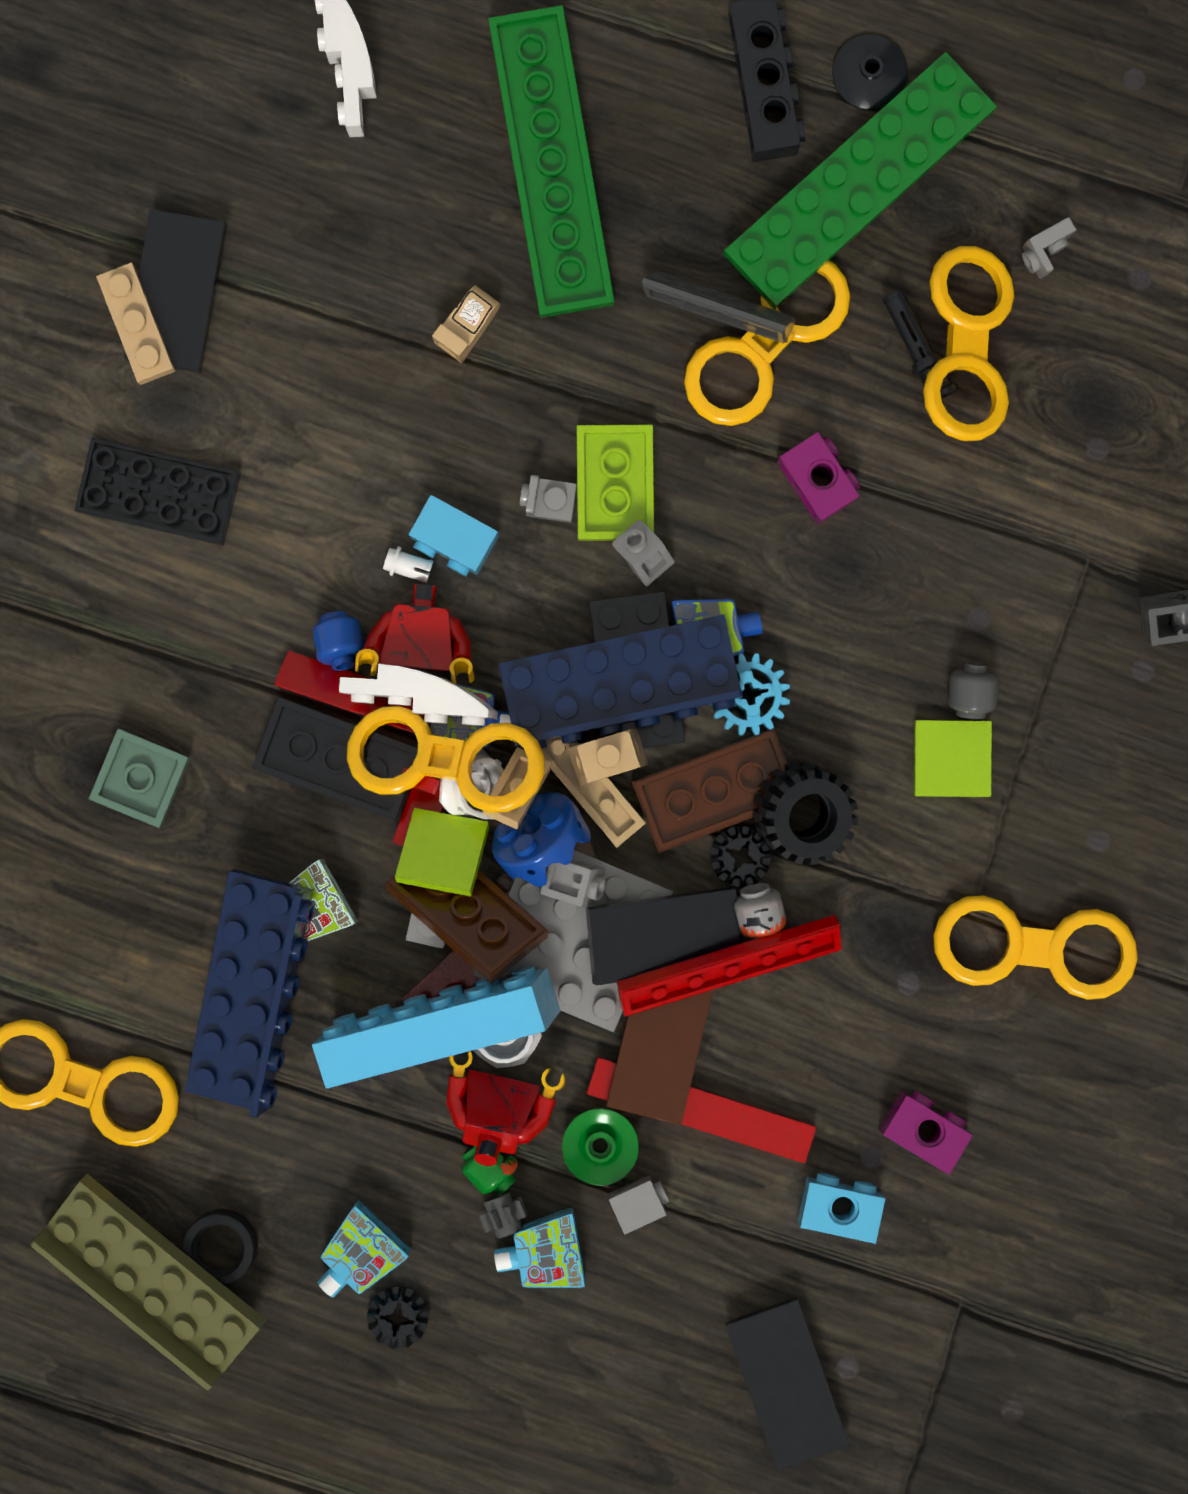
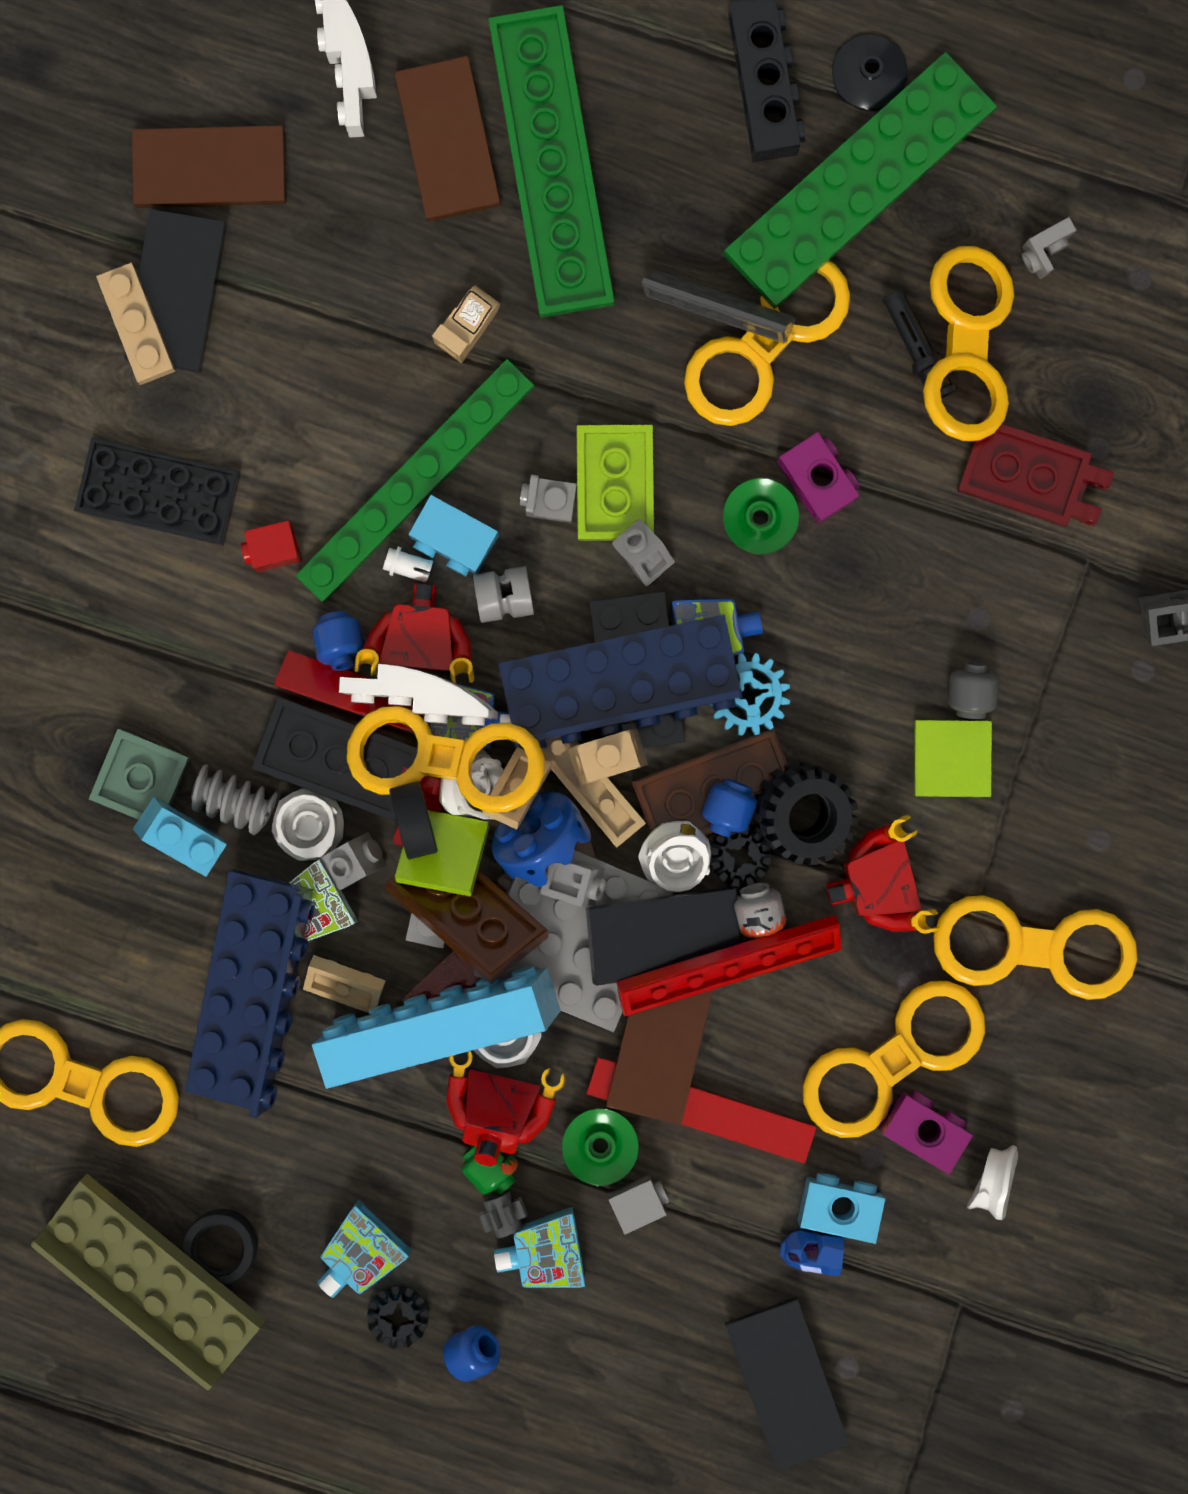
none -> reddish brown tile [132,126,286,208]
none -> medium azure brick [133,797,227,877]
none -> light grey piece [191,764,277,835]
none -> red brick [241,520,302,572]
none -> white hat [271,788,344,861]
none -> green plate [295,359,534,603]
none -> tan plate [303,955,386,1013]
none -> light grey bracket [320,832,387,891]
none -> black tyre [389,781,438,860]
none -> reddish brown tile [394,56,501,222]
none -> blue head [443,1325,500,1382]
none -> light grey wheel [473,566,534,623]
none -> white hat [638,821,711,892]
none -> blue head [702,778,757,838]
none -> green dish [723,478,799,555]
none -> blue rock [780,1228,844,1276]
none -> yellow bar [803,981,985,1138]
none -> red torso [826,815,939,934]
none -> dark red tile [957,418,1114,528]
none -> white hat [967,1145,1018,1220]

